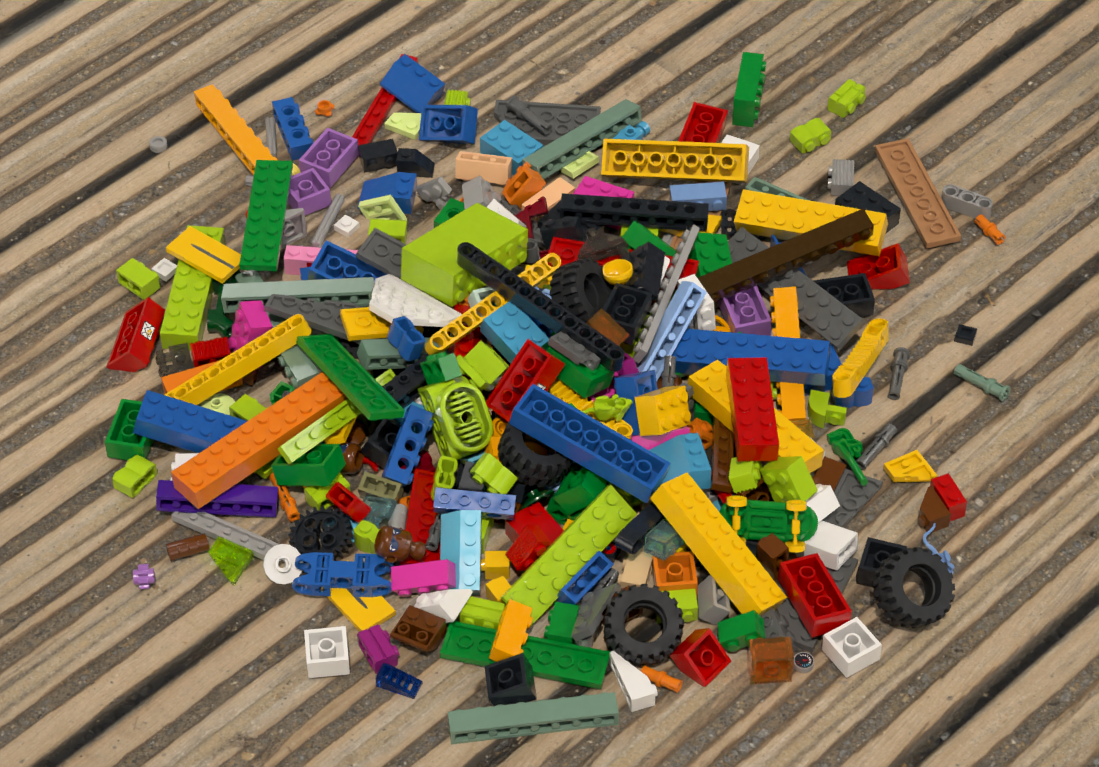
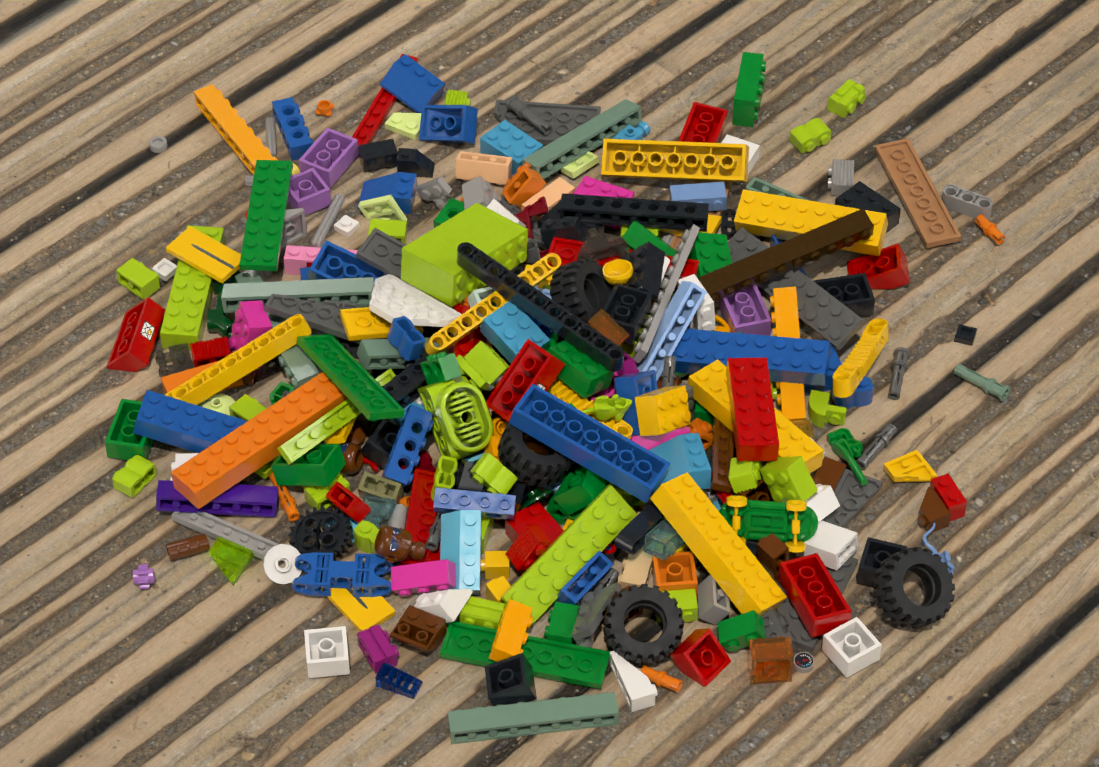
dark grey hinge [548,331,601,371] -> none

